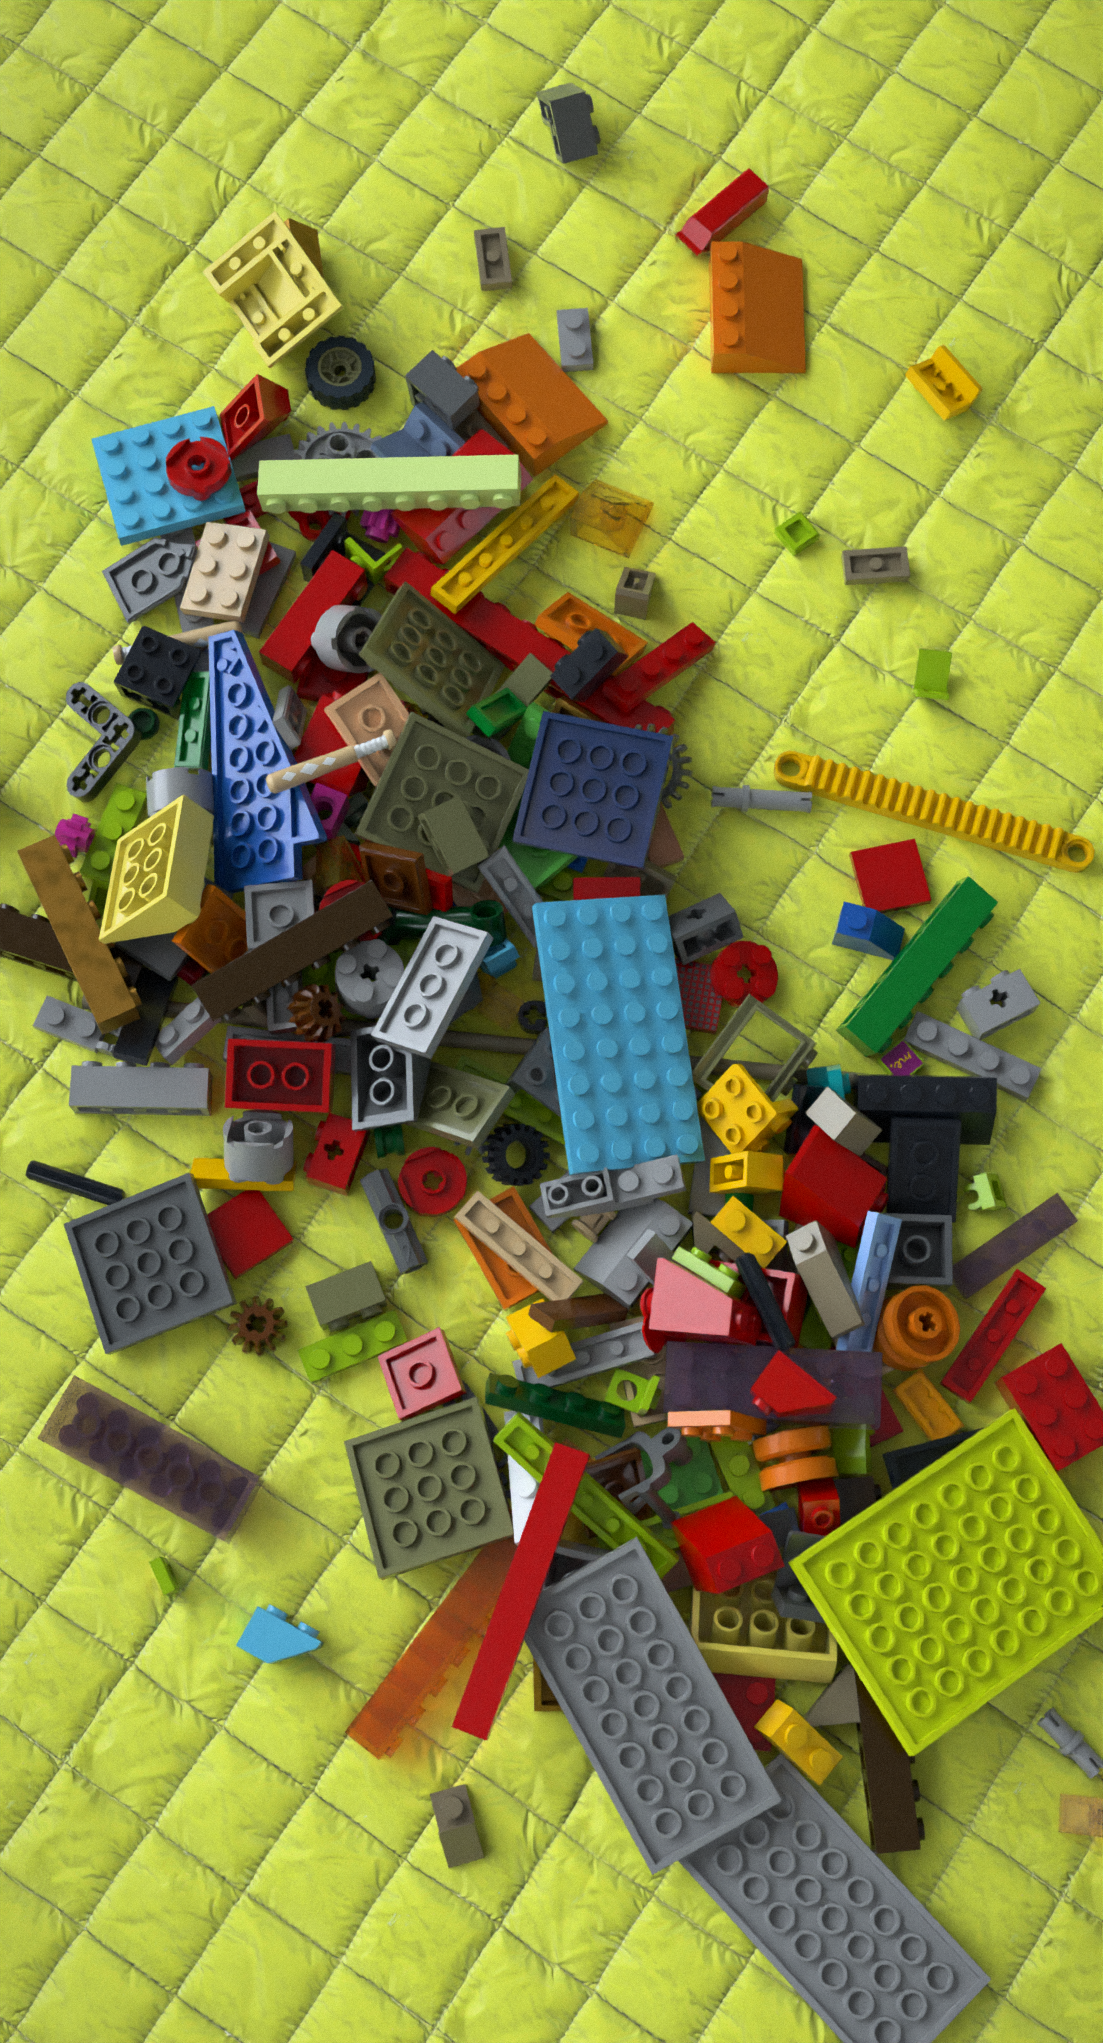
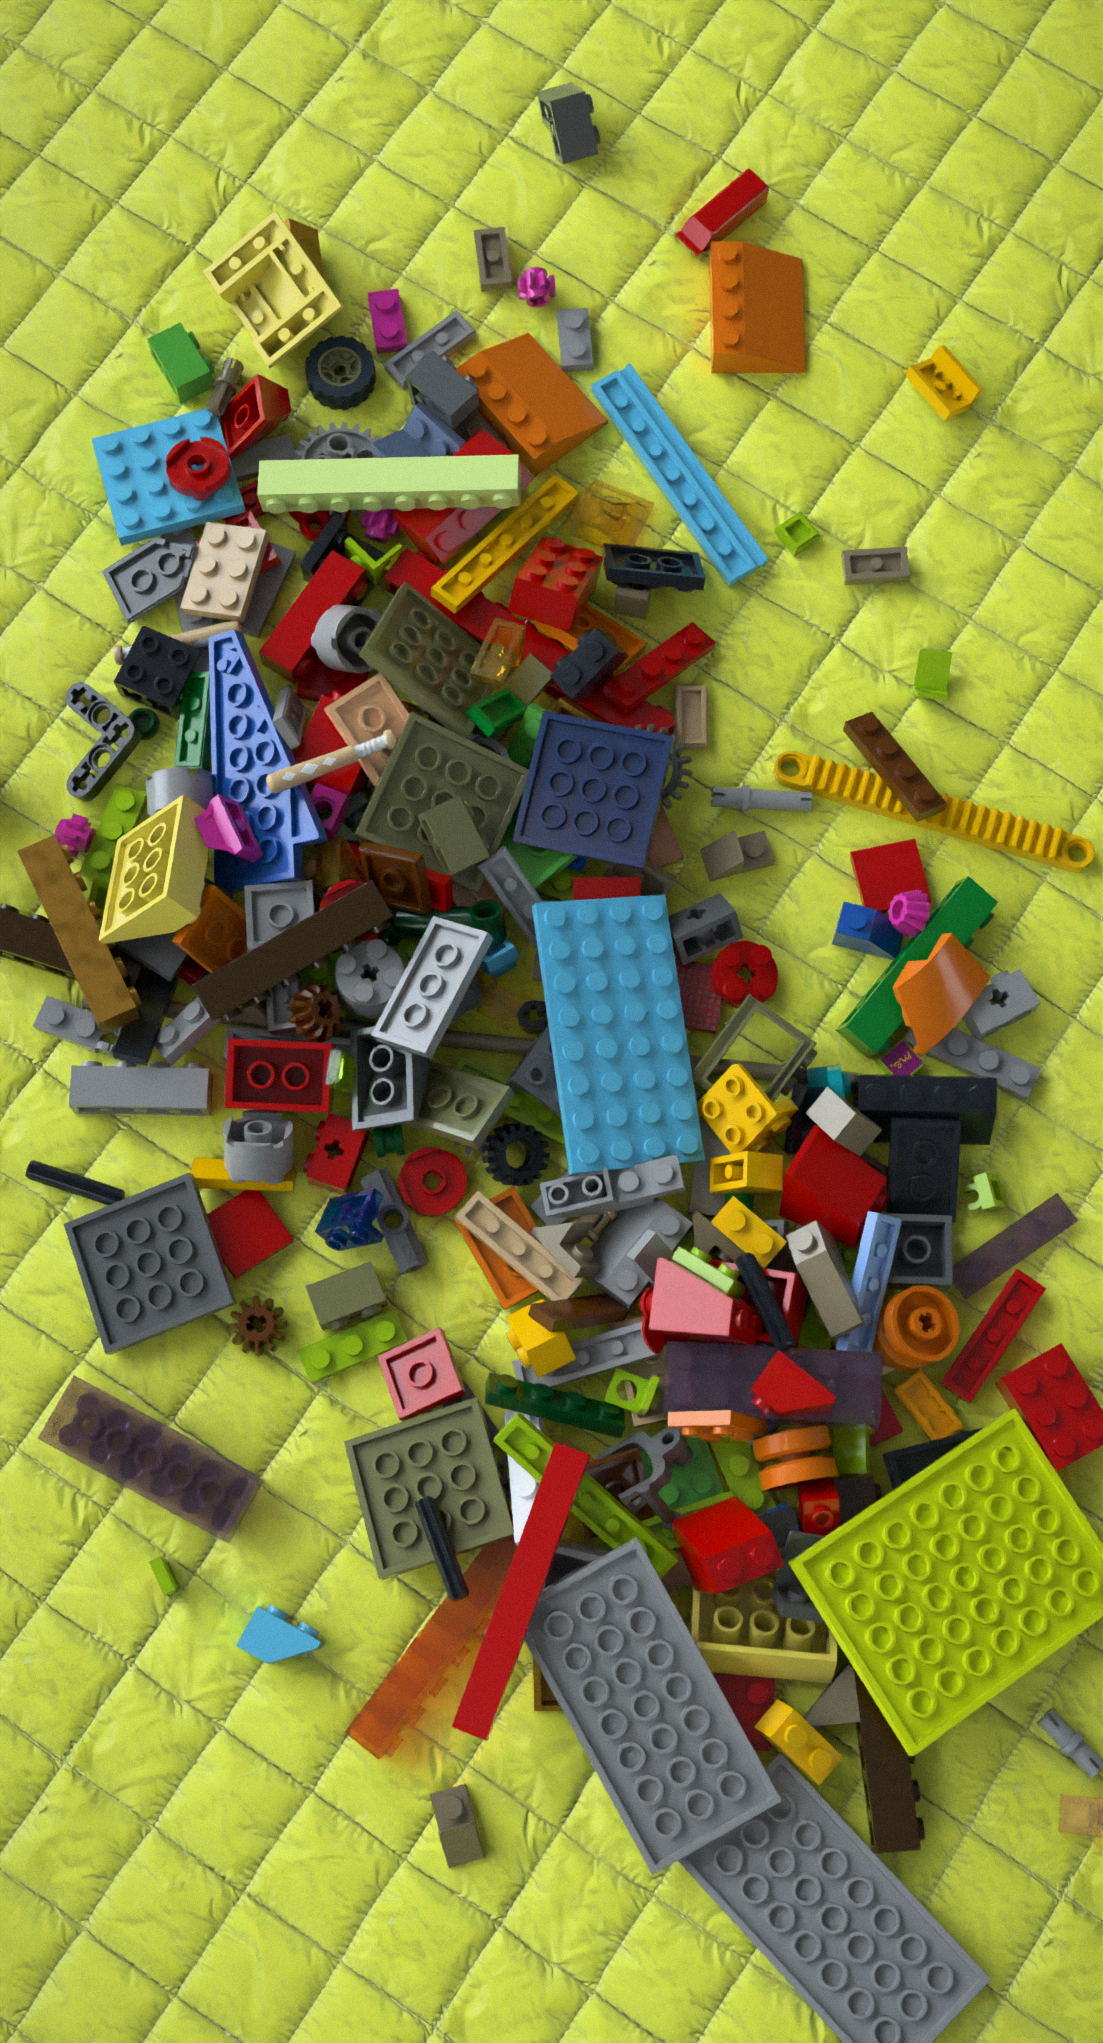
none -> bright green brick [147,322,215,404]
none -> dark pink slope [194,794,263,863]
none -> dark tan axle [207,358,244,417]
none -> clear blue bracket [315,1188,384,1251]
none -> clear neon green tile [325,1050,356,1092]
none -> dark pink plate [368,289,407,354]
none -> light grey tile [383,310,476,391]
none -> black axle [415,1496,469,1602]
none -> clear yellow slope [469,617,526,687]
none -> red brick [508,537,603,632]
none -> dark pink gear [518,267,556,308]
none -> dark tan slope [531,1222,602,1278]
none -> medium azure plate [591,363,768,587]
none -> black plate [602,543,705,592]
none -> tan tile [674,684,708,750]
none -> dark tan slope [701,830,774,882]
none -> reddish brown plate [843,712,947,822]
none -> dark pink piece [888,890,931,937]
none -> orange slope [892,933,991,1055]

